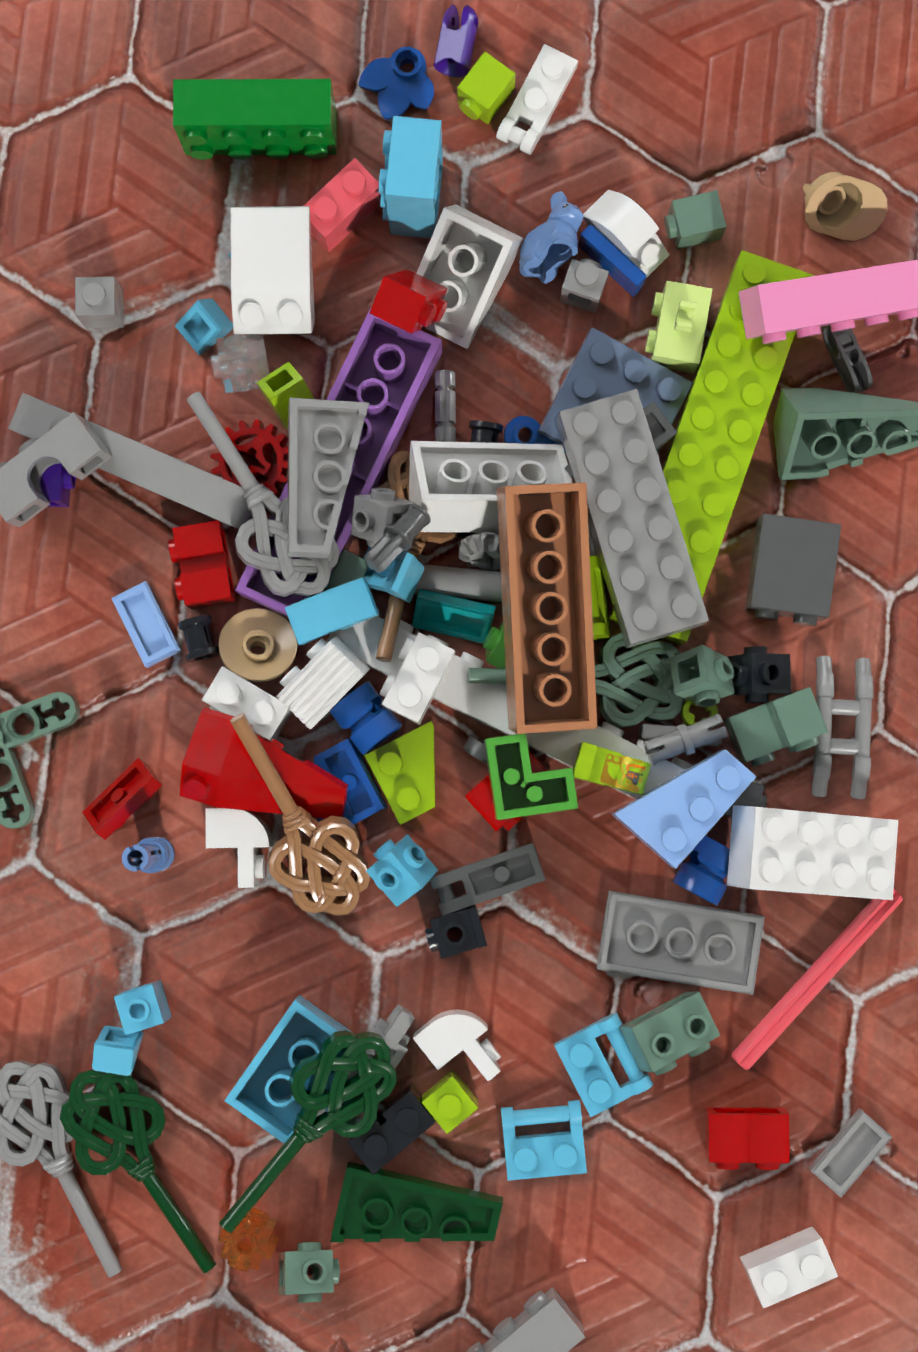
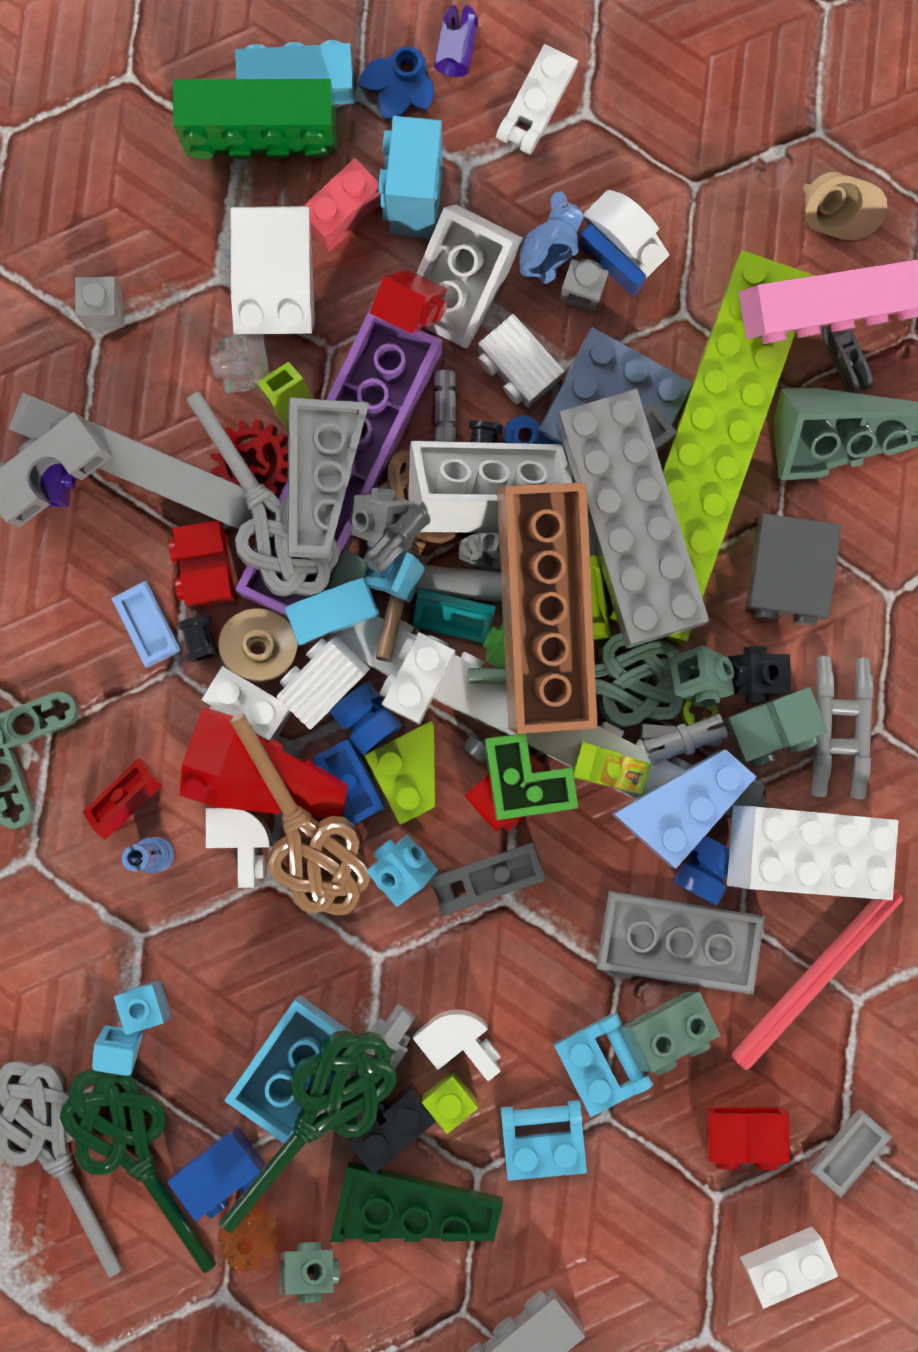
medium azure slope [175,298,233,355] -> none
black brick [425,905,487,959] -> none
lime brick [457,51,516,124] -> none
yellowish green brick [645,281,713,373] -> none
sand green brick [664,190,727,250] -> none
none -> blue brick [167,1126,265,1222]
none -> medium azure brick [235,40,355,105]
none -> white brick [477,314,565,408]

